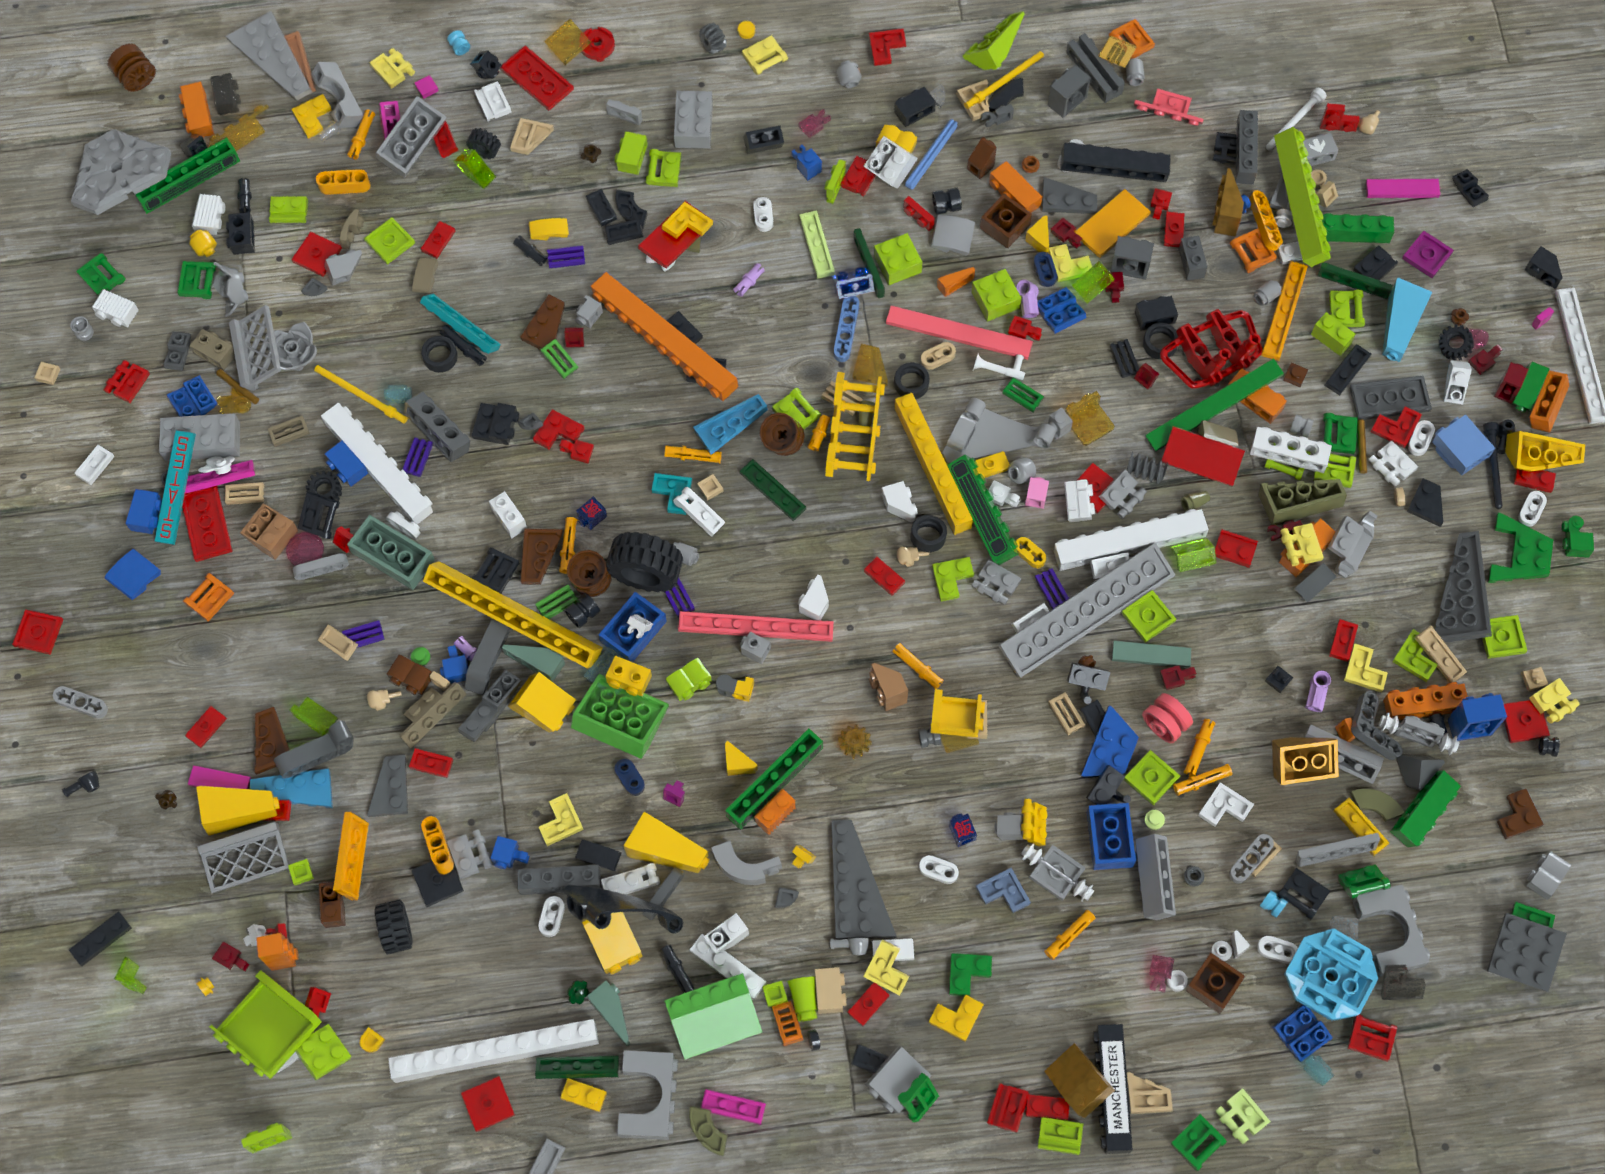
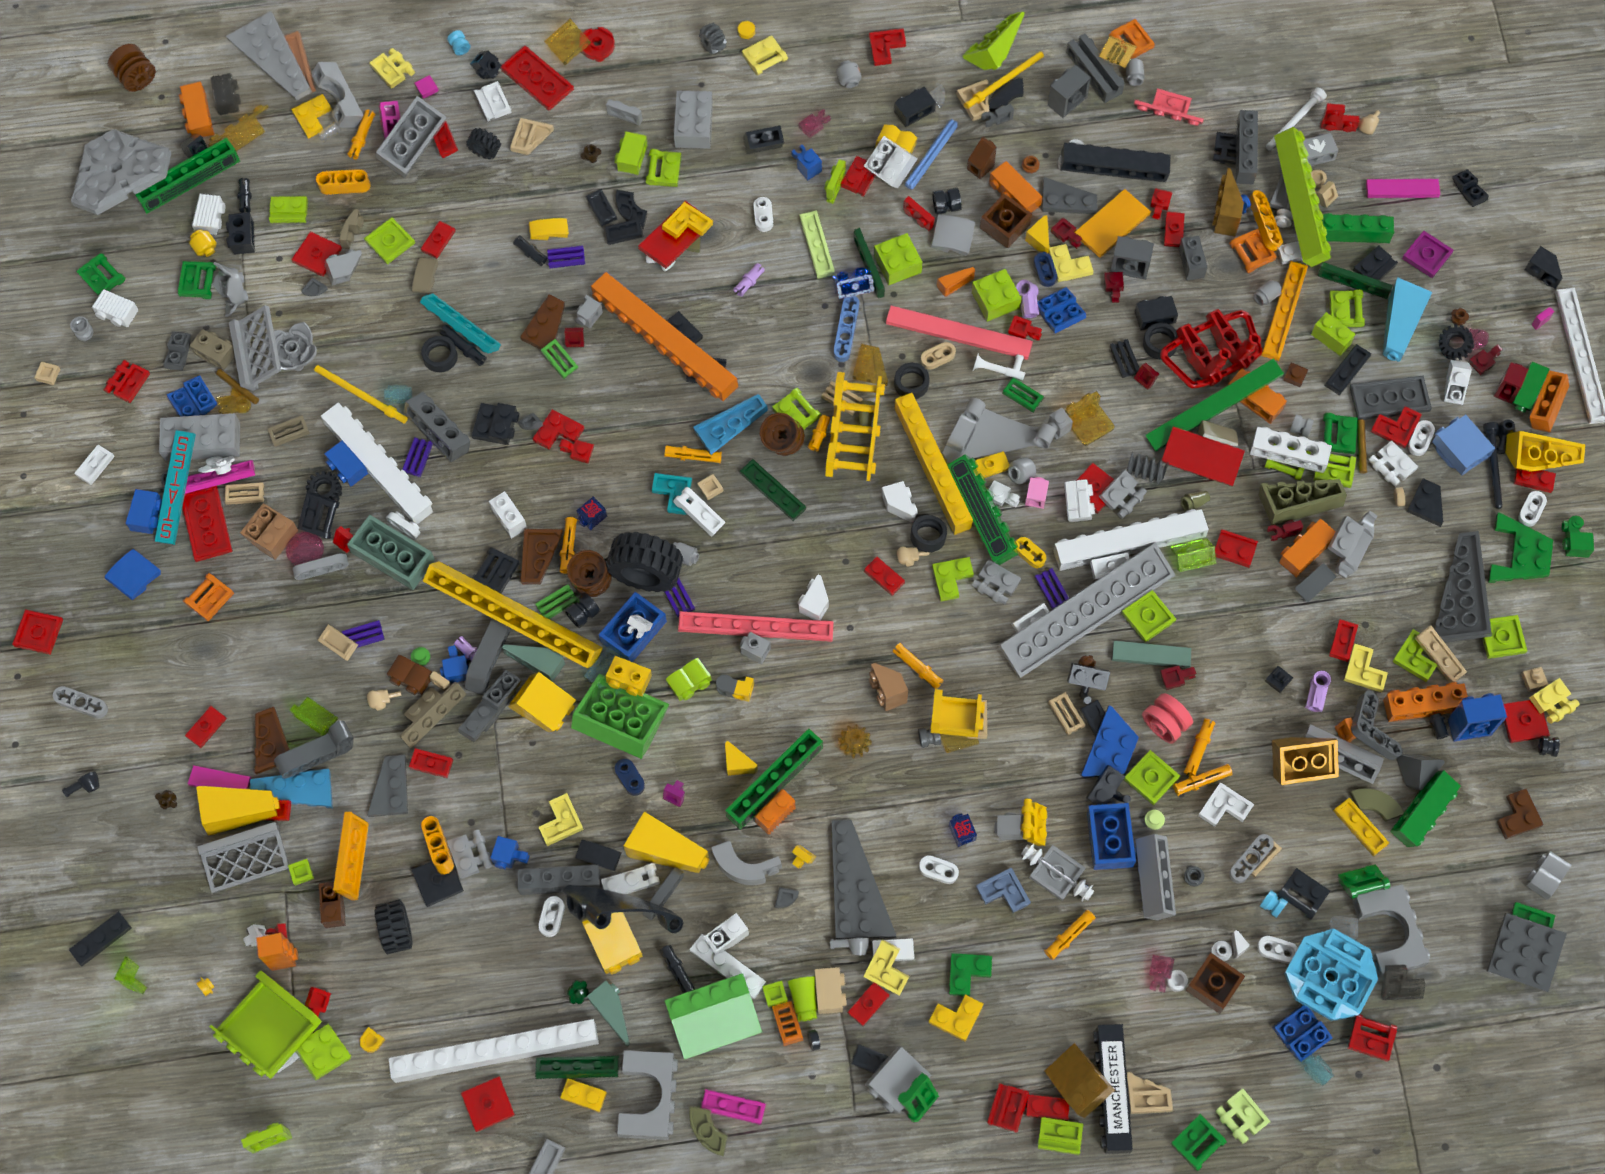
dark red plate [212,942,250,972] -> none
clear neon green slope [454,149,496,189] -> none
clear neon green brick [1071,261,1115,304] -> none
light yellow plate [1281,523,1324,566] -> none
light grey tile [1295,833,1380,867] -> none
plate [1379,713,1459,755] -> none

